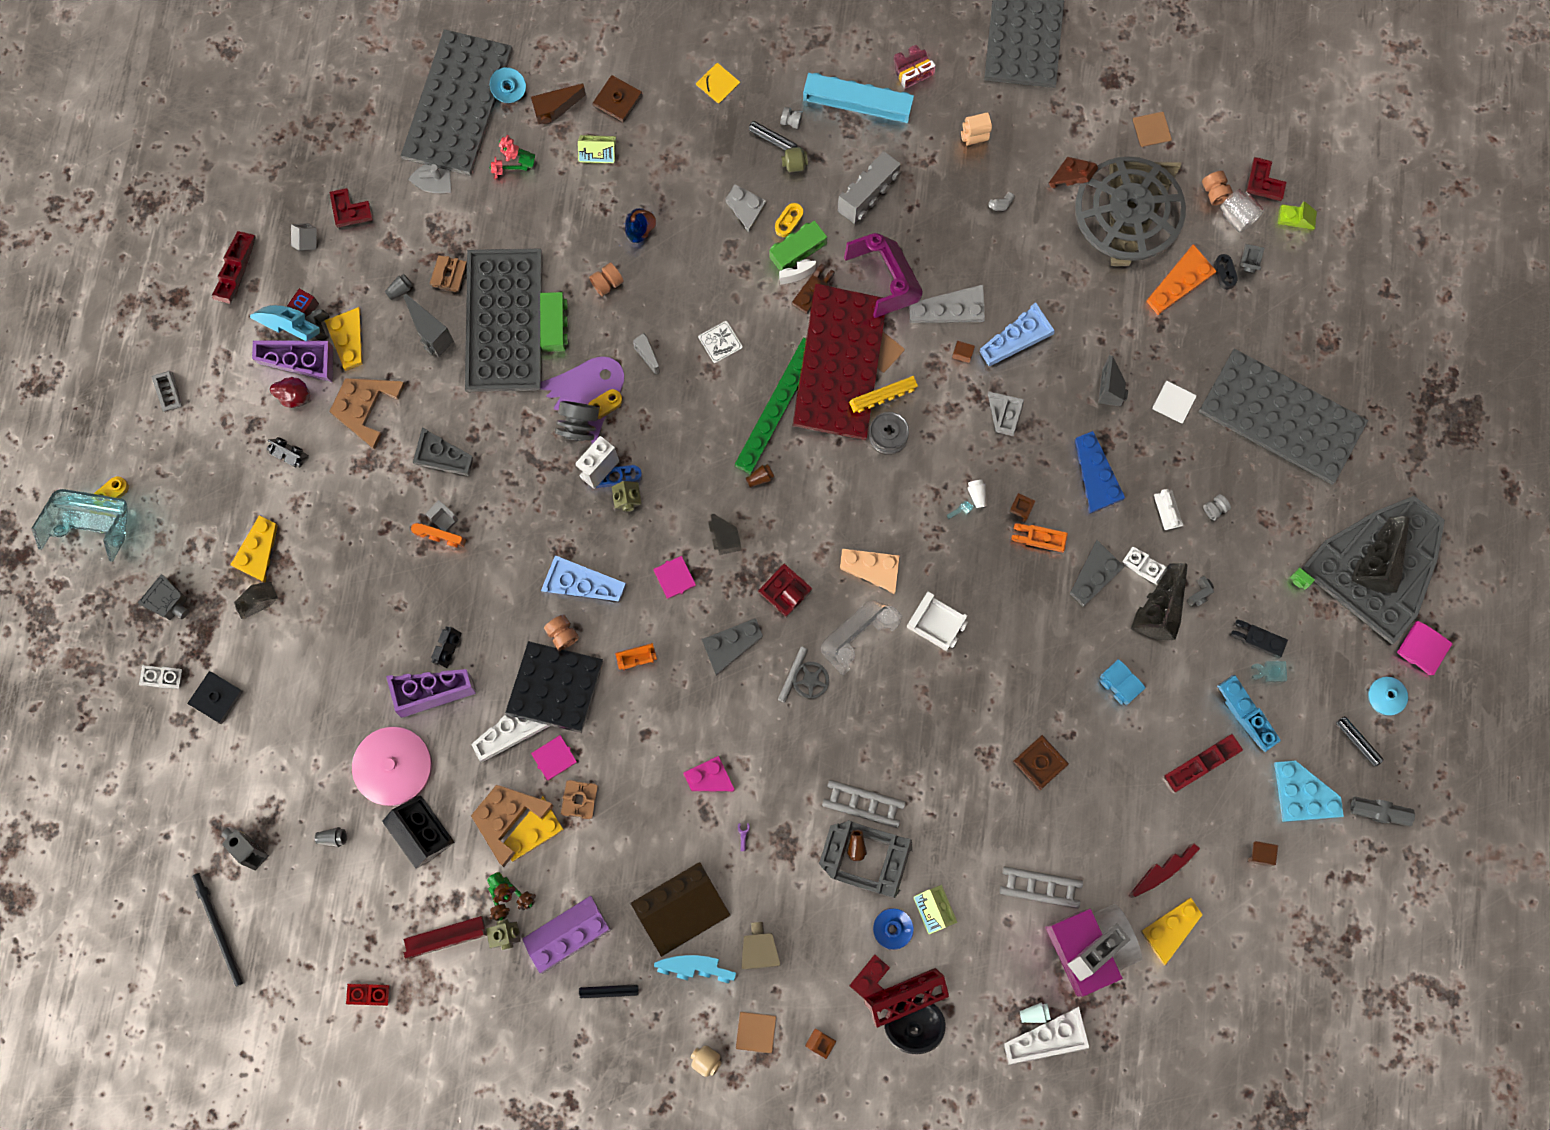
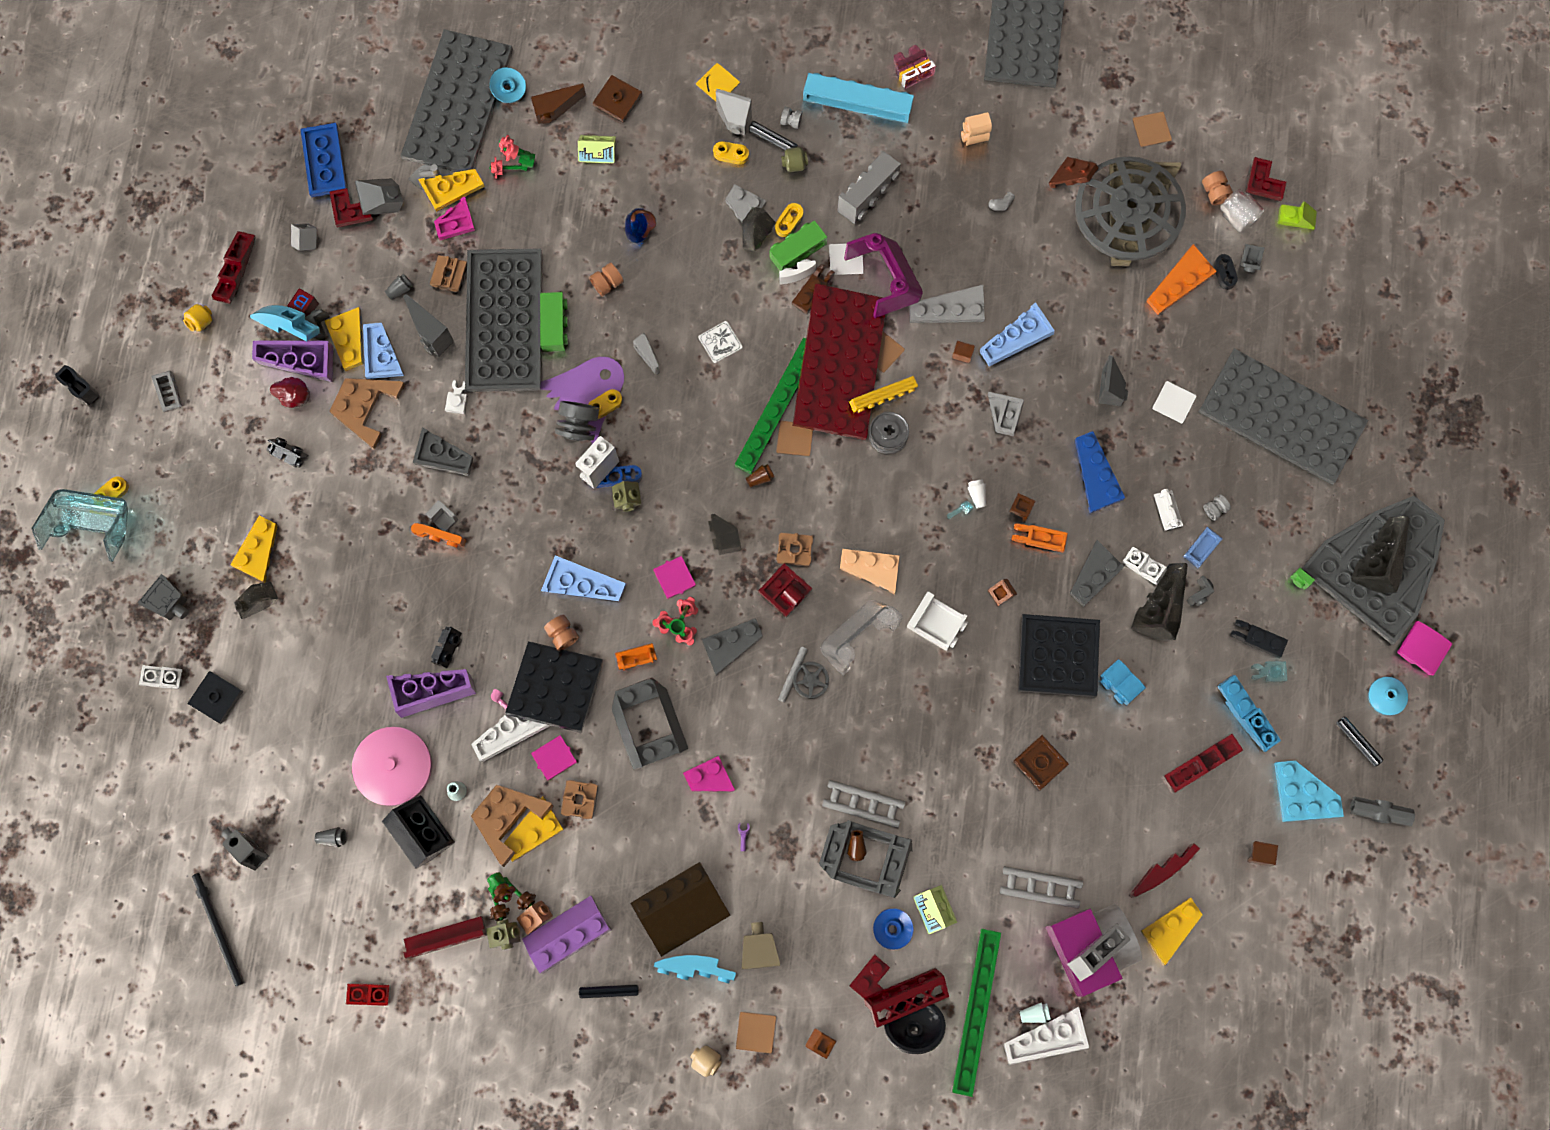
none -> black brick [55,365,99,405]
none -> yellow head [183,304,212,332]
none -> blue plate [300,123,347,198]
none -> dark grey slope [355,178,403,215]
none -> light blue wing [363,323,404,379]
none -> yellow wing [418,169,485,212]
none -> dark pink wing [434,197,475,240]
none -> white plate [445,380,468,414]
none -> light aqua cone [447,781,467,801]
none -> bright pink hand [491,689,508,709]
none -> nougat bracket [516,901,553,935]
none -> dark grey wedge [612,678,688,769]
none -> coral plant [652,597,698,645]
none -> yellow plate [713,141,749,164]
none -> slope [716,89,752,135]
none -> clear smoke slope [742,207,776,251]
none -> medium nougat sticker [776,421,813,456]
none -> medium nougat piece [776,533,813,566]
none -> white sticker [829,244,863,275]
none -> green plate [952,929,1001,1097]
none -> dark orange slope [988,579,1017,606]
none -> black plate [1018,614,1100,697]
none -> medium blue tile [1183,527,1223,568]

